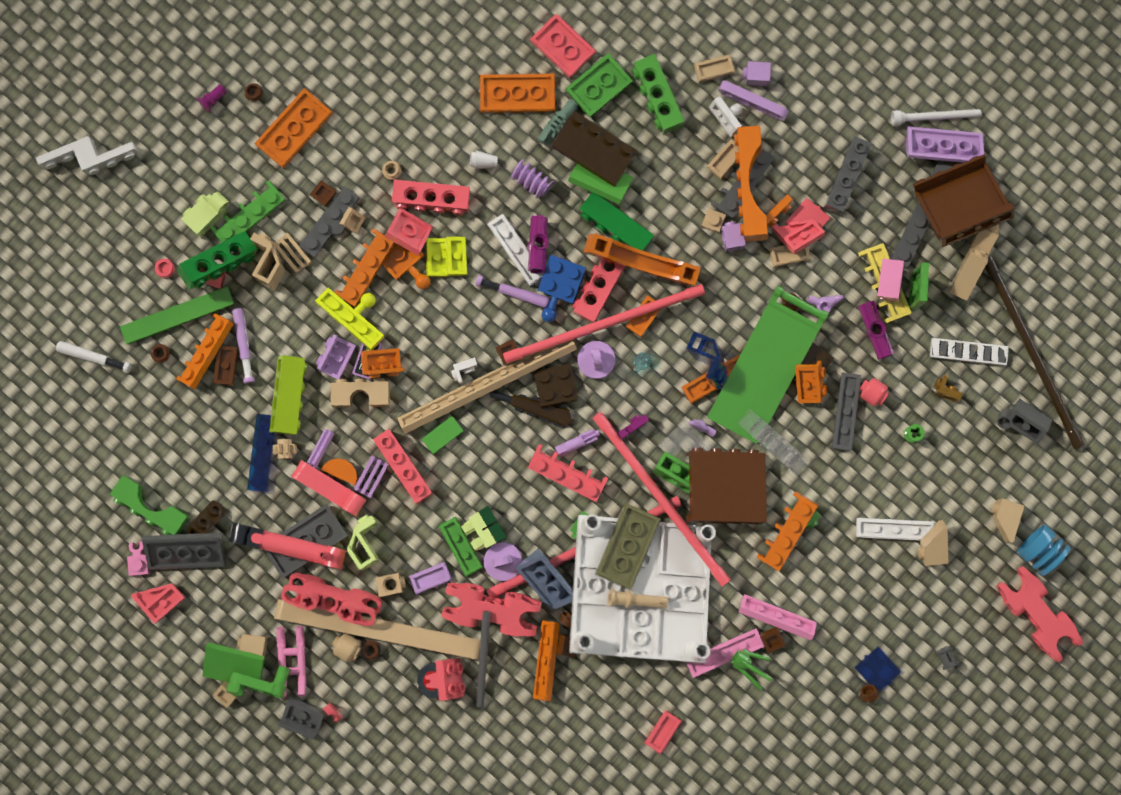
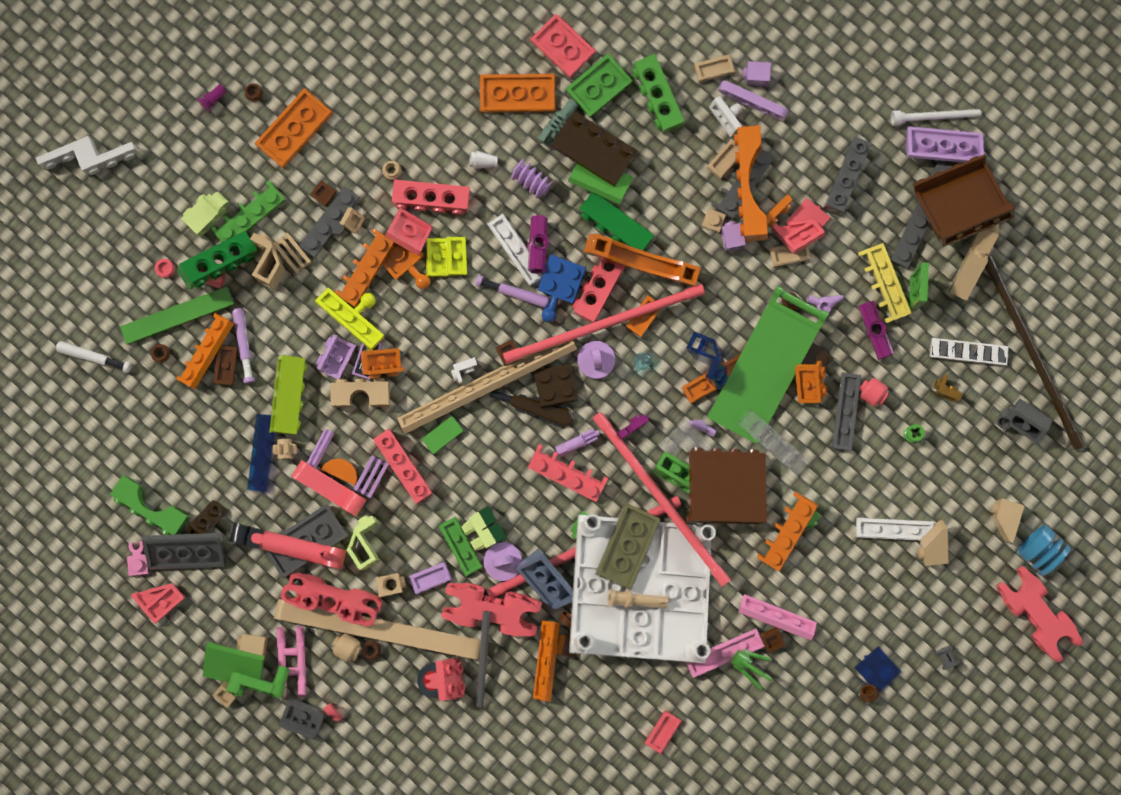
bright pink hinge [877,259,904,302] -> none

